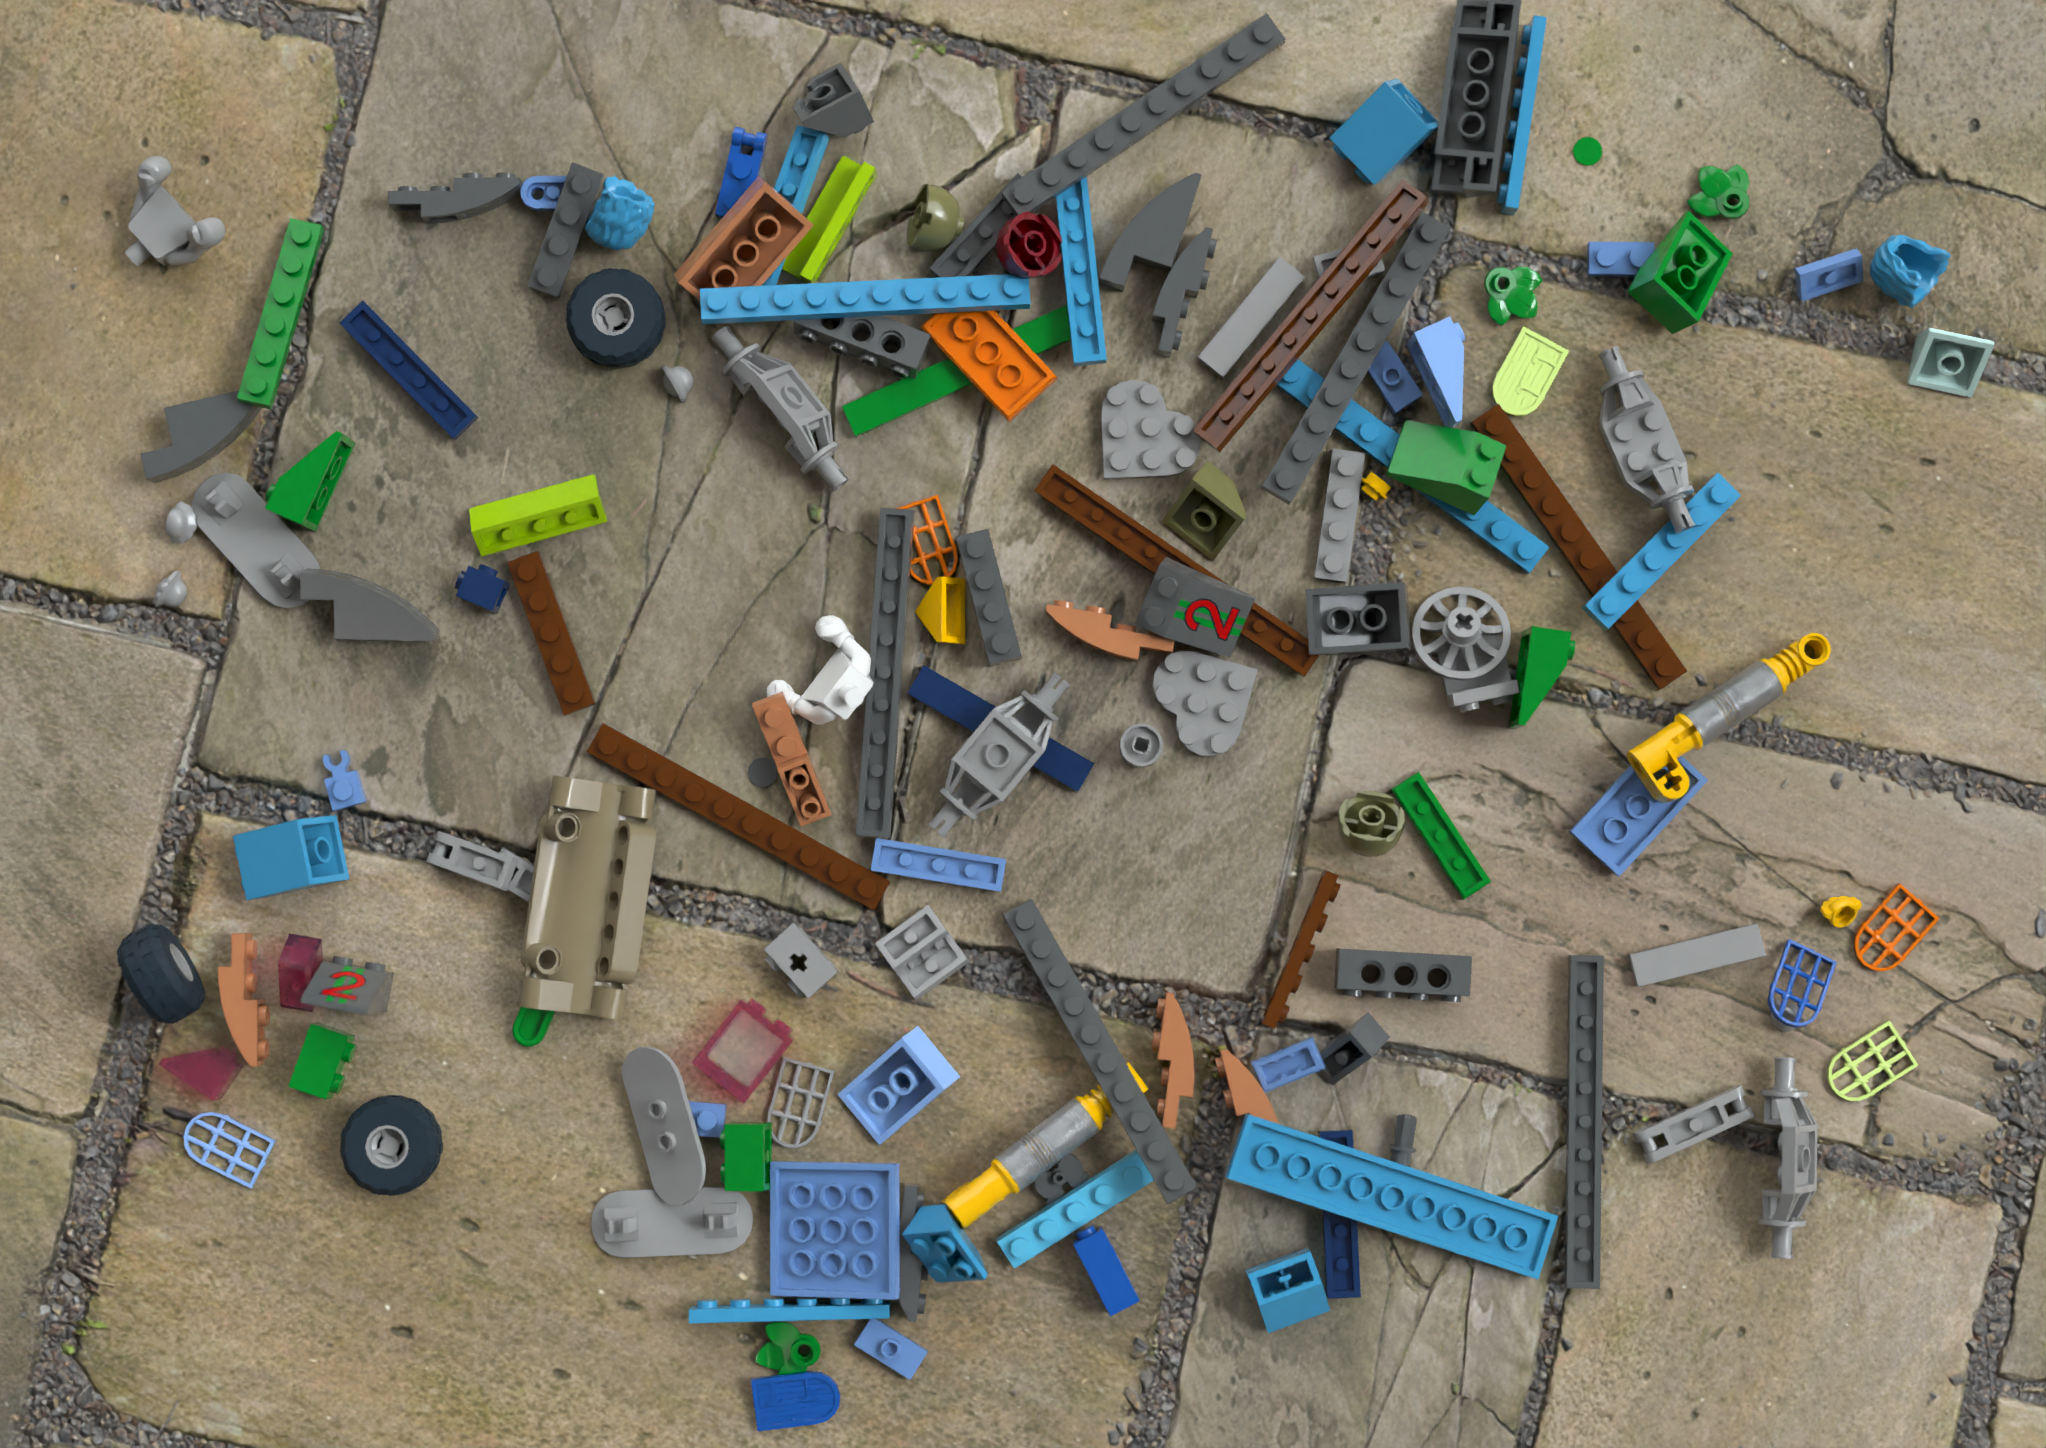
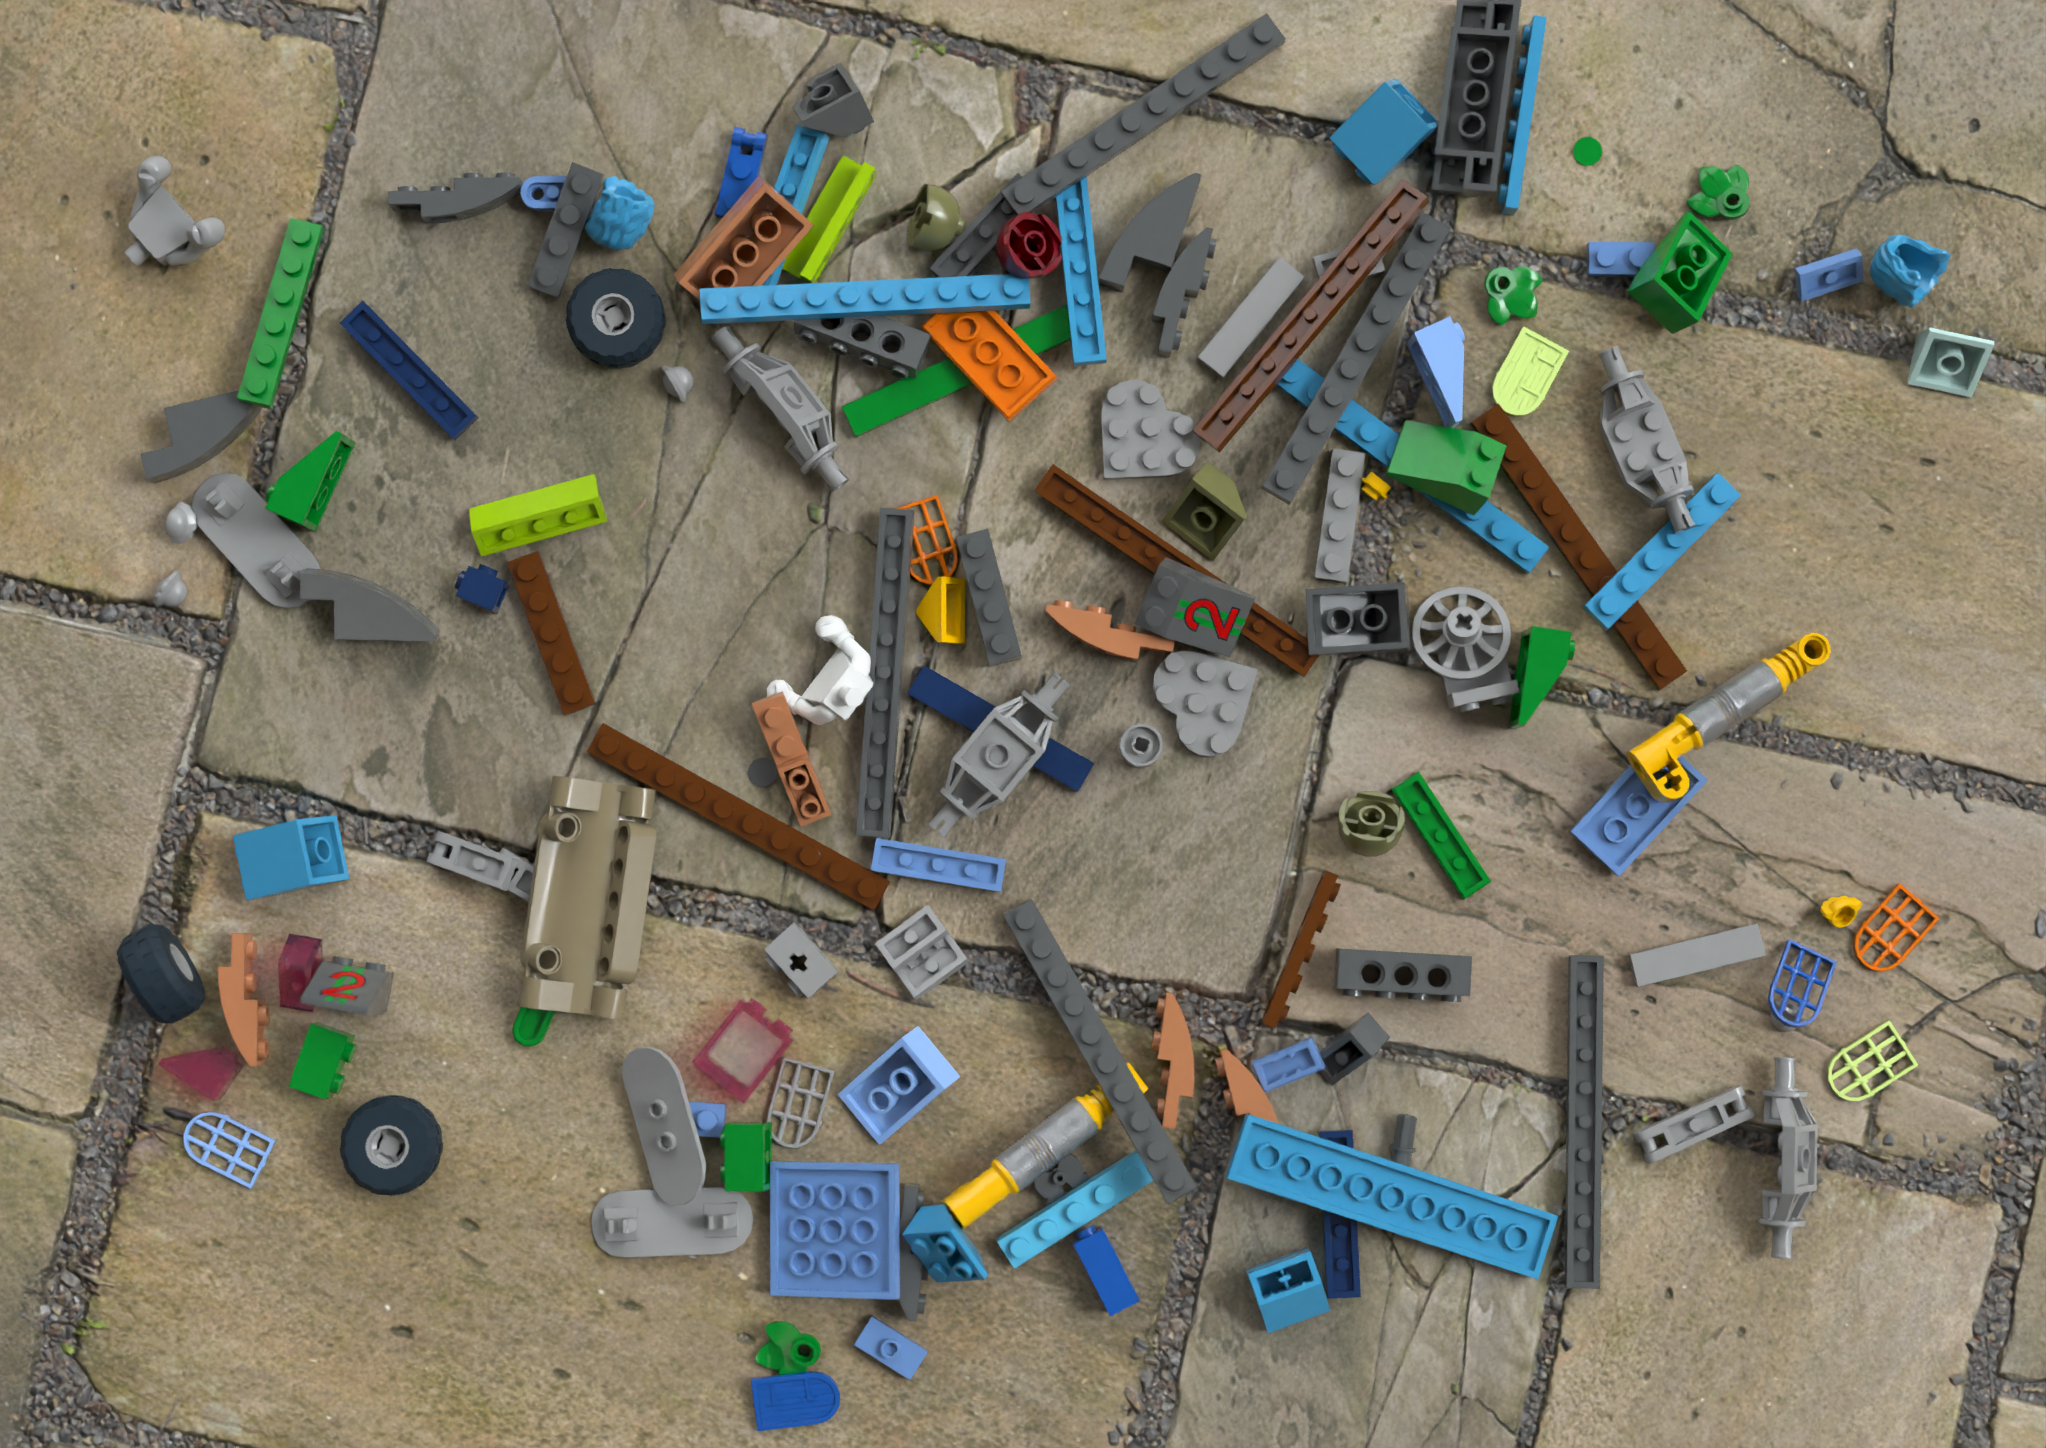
medium blue plate [323,750,367,811] -> none
dark azure plate [689,1297,891,1323] -> none
medium blue plate [1367,341,1423,414] -> none

